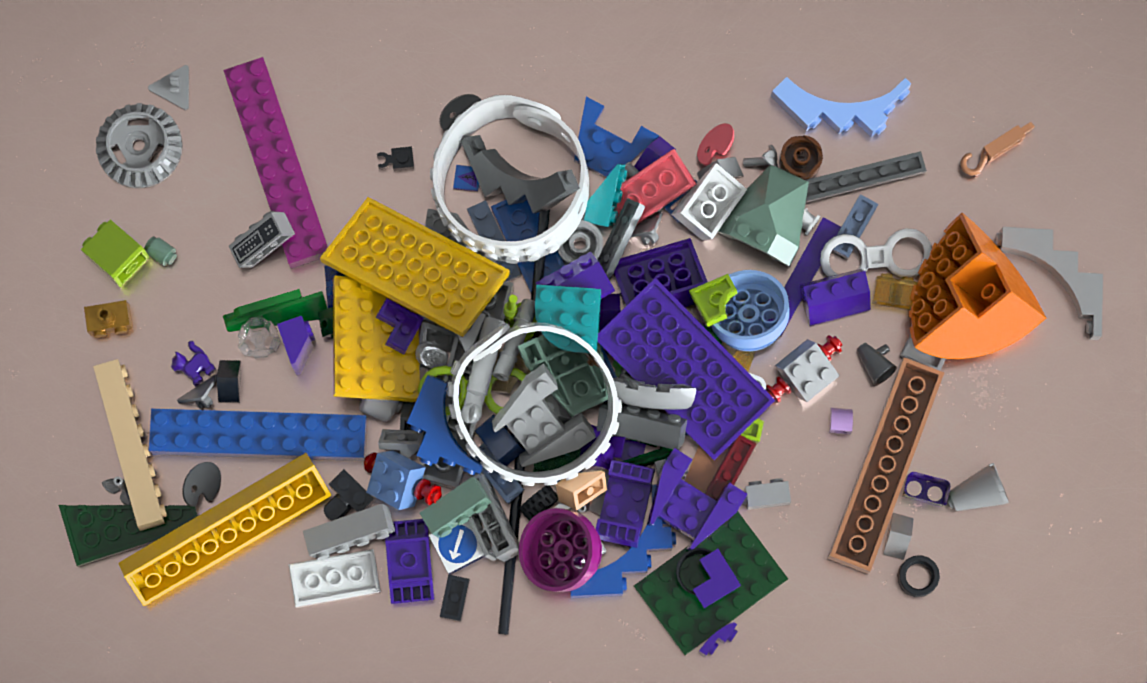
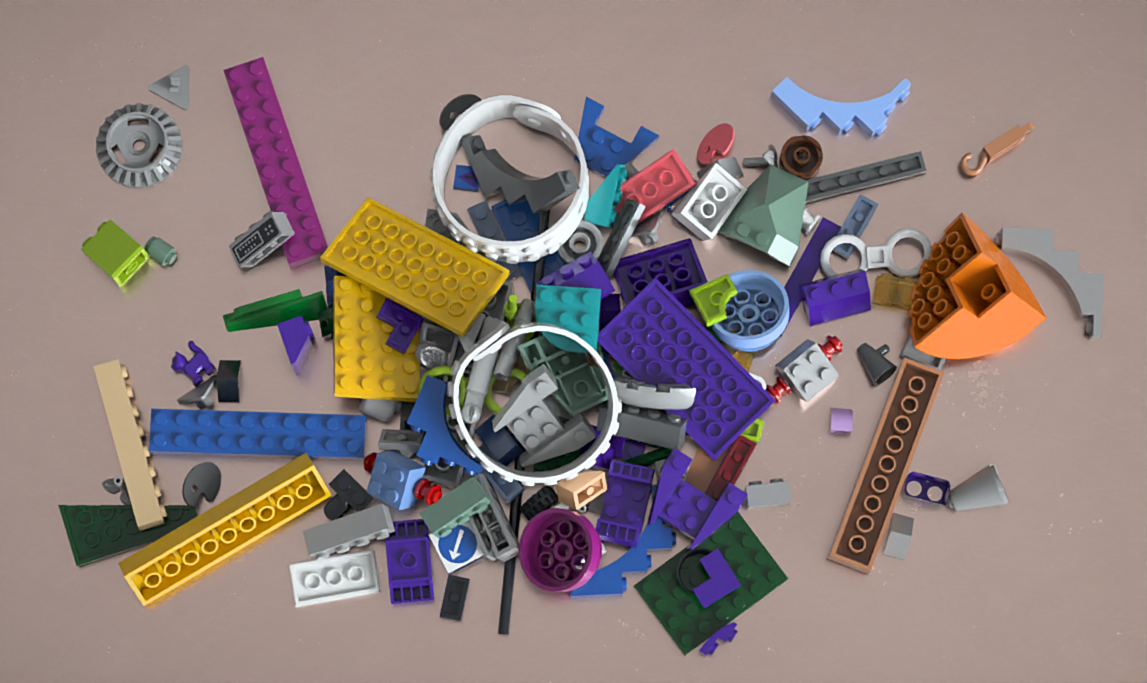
pearl gold brick [84,300,133,338] -> none
clear piece [237,316,281,359] -> none
black plate [377,146,414,171] -> none
dark purple slope [634,136,676,172] -> none
black tyre [897,555,940,597] -> none

